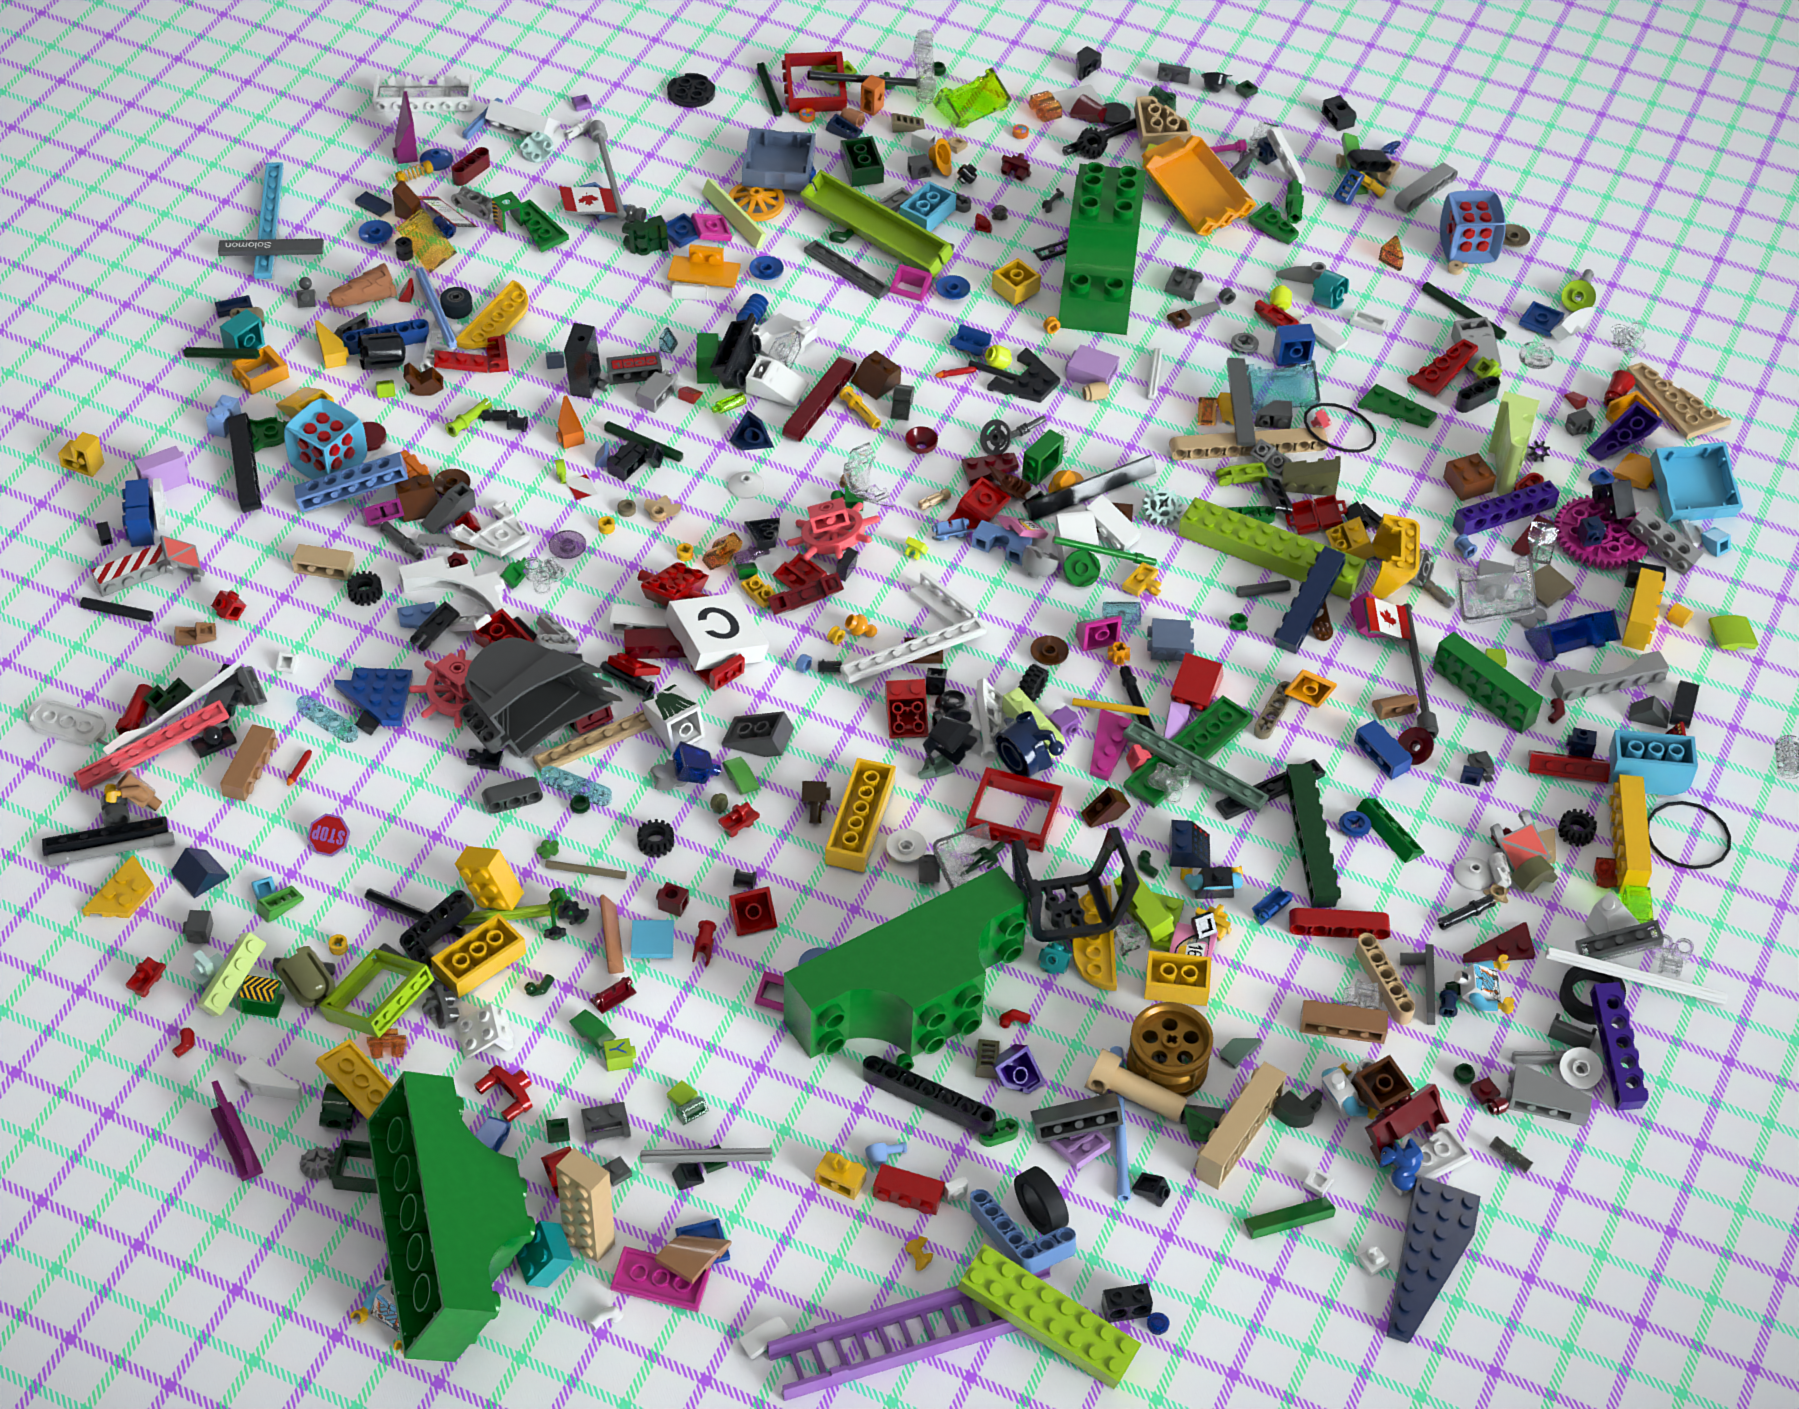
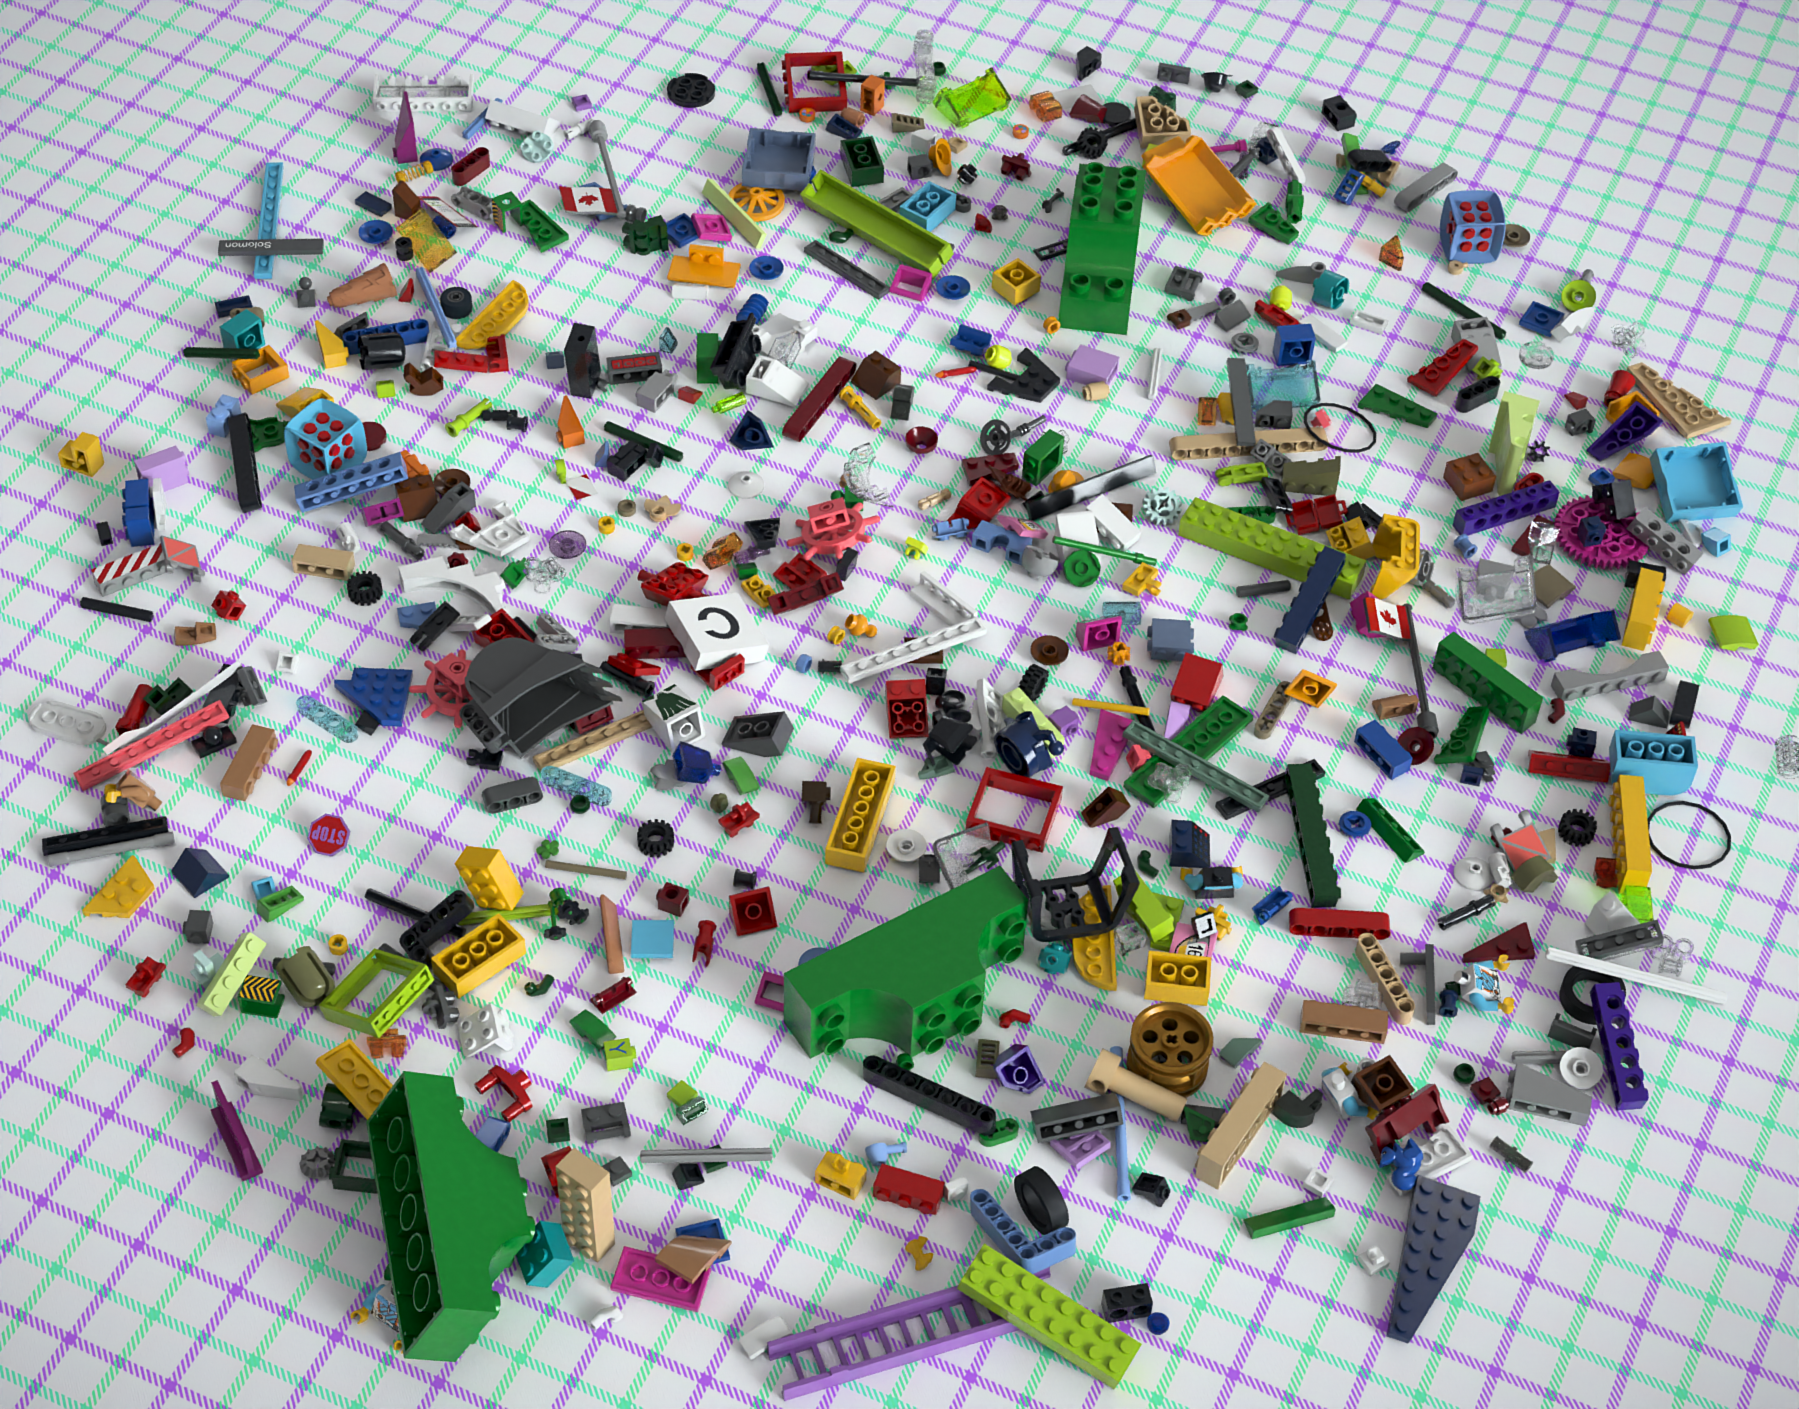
none -> white hinge [336,522,361,555]
none -> dark grey slope [1214,299,1251,332]
none -> green wing [1433,706,1490,764]

